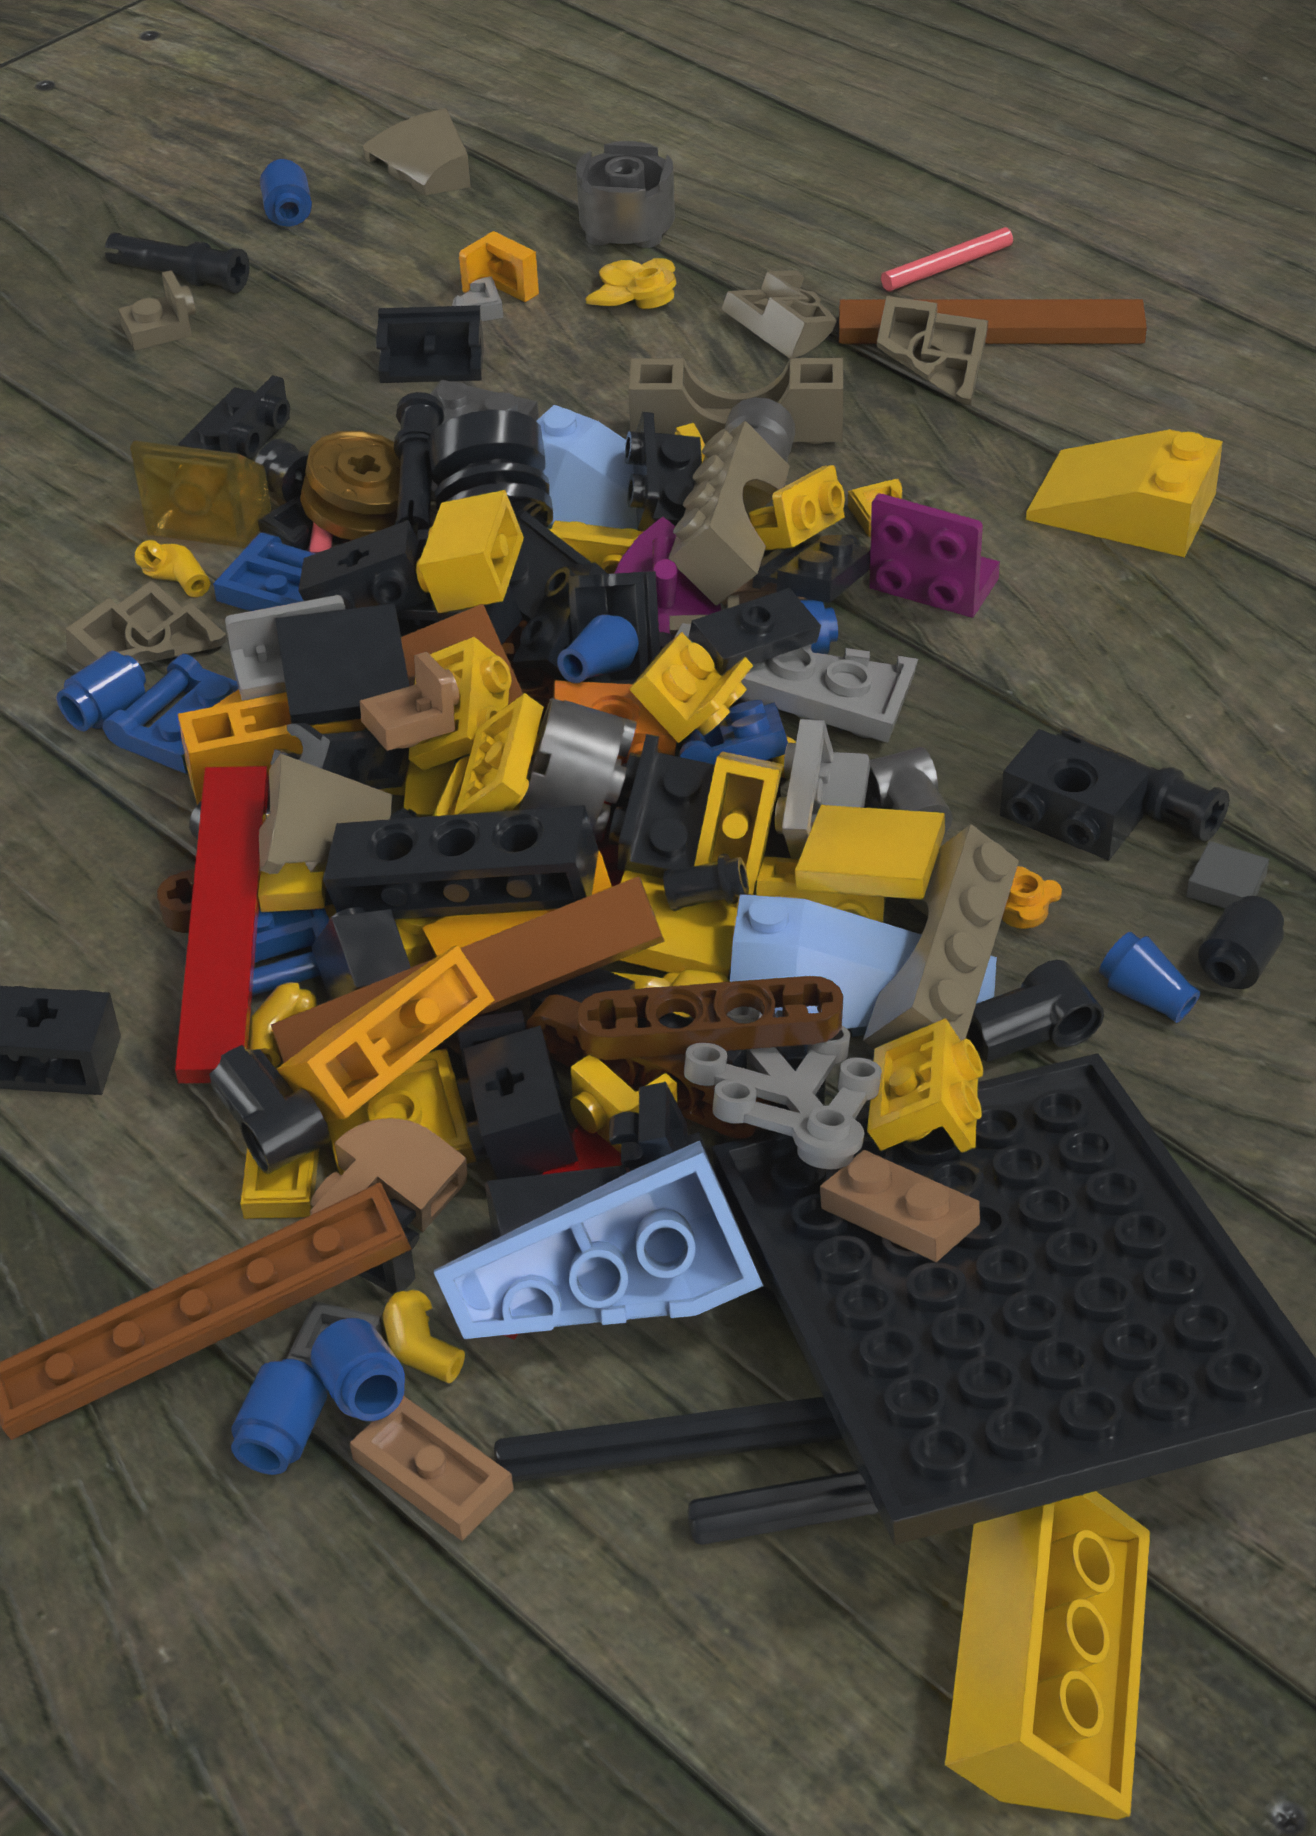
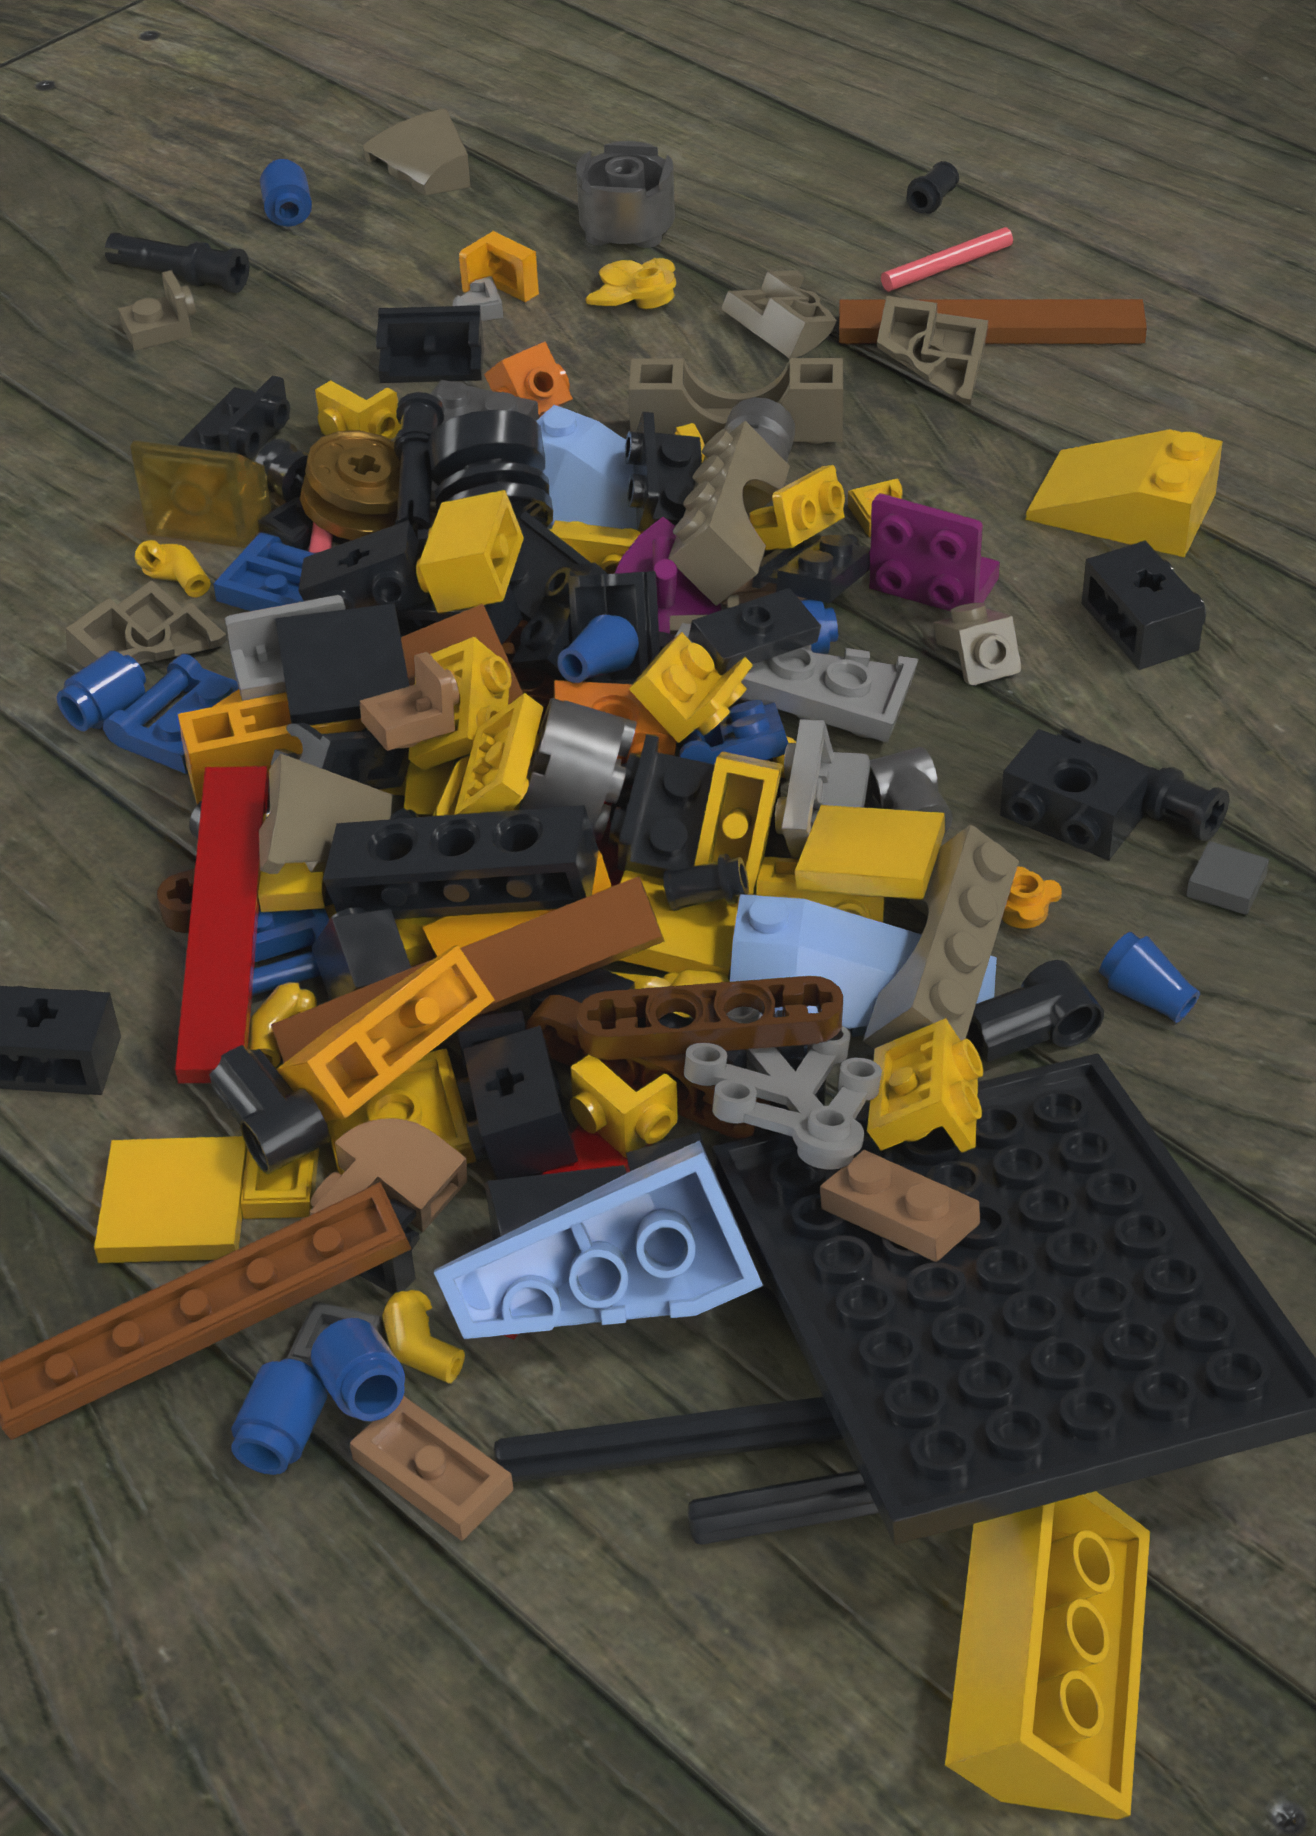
black tile [609,1082,688,1167] -> none
black brick [1198,896,1284,989] -> none
none -> yellow tile [94,1136,247,1263]
none -> yellow bracket [315,380,401,440]
none -> orange brick [484,341,573,418]
none -> black pin [906,161,959,214]
none -> dark tan bracket [933,603,1021,685]
none -> black brick [1081,540,1206,670]

